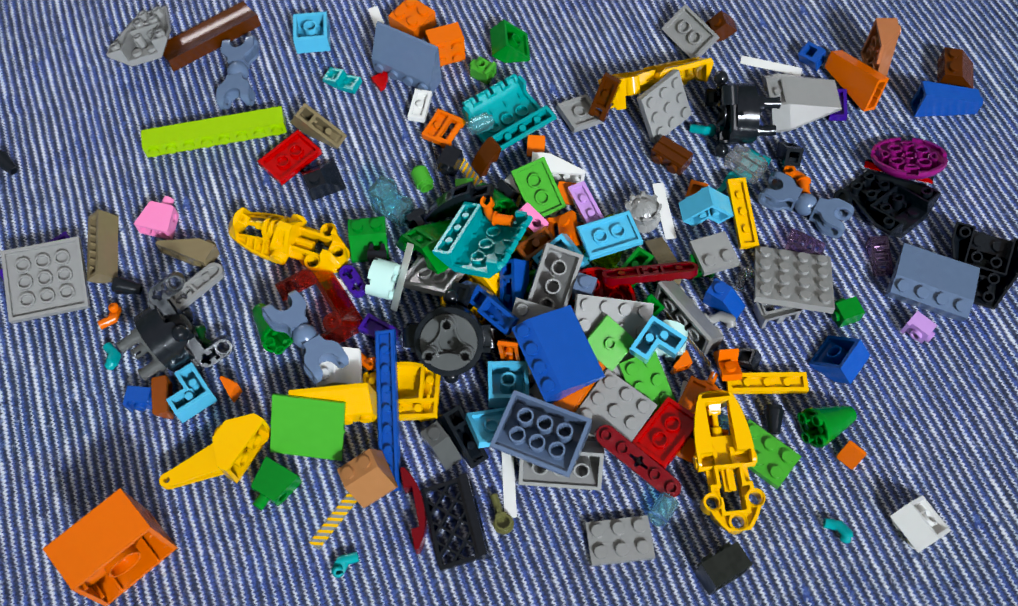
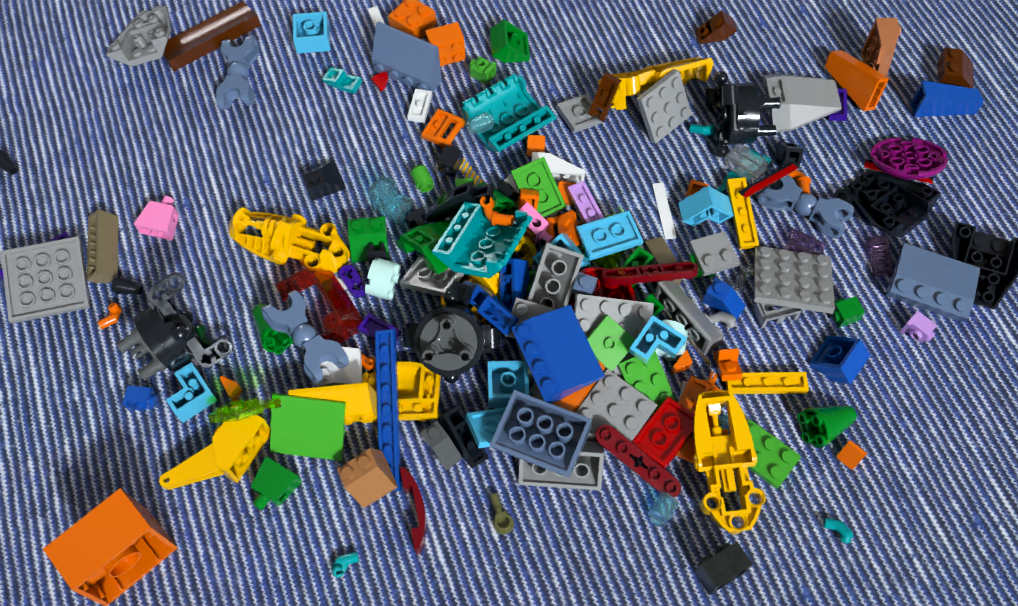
teal arm [103,342,121,370] -> none
lime brick [141,106,287,157] -> none
dark orange slope [151,375,174,420] -> none
dark tan slope [155,238,220,269] -> none
light grey piece [170,262,225,311] -> none
red plate [257,130,322,186] -> none
dark tan slope [290,103,347,149] -> none
sticker [309,492,357,550] -> none
white sticker [390,242,414,312] -> none
black fence [421,473,491,572] -> none
reddish brown slope [471,136,502,177] -> none
orange slope [497,338,524,361] -> none
white sticker [501,452,517,518] -> none
dark orange slope [516,226,555,262] -> none
light grey plate [585,515,655,567] -> none
light grey hair [624,191,662,234] -> none
reddish brown brick [650,135,694,176] -> none
light grey plate [661,4,720,58] -> none
black slope [738,347,762,373] -> none
white sticker [740,56,802,76] -> none
black cone [764,404,784,435] -> none
blue brick [798,41,827,72] -> none
white slope [890,495,951,553] -> none
none -> clear neon green wing [208,398,282,423]
none -> orange slope [518,189,539,211]
none -> red sticker [739,163,798,198]

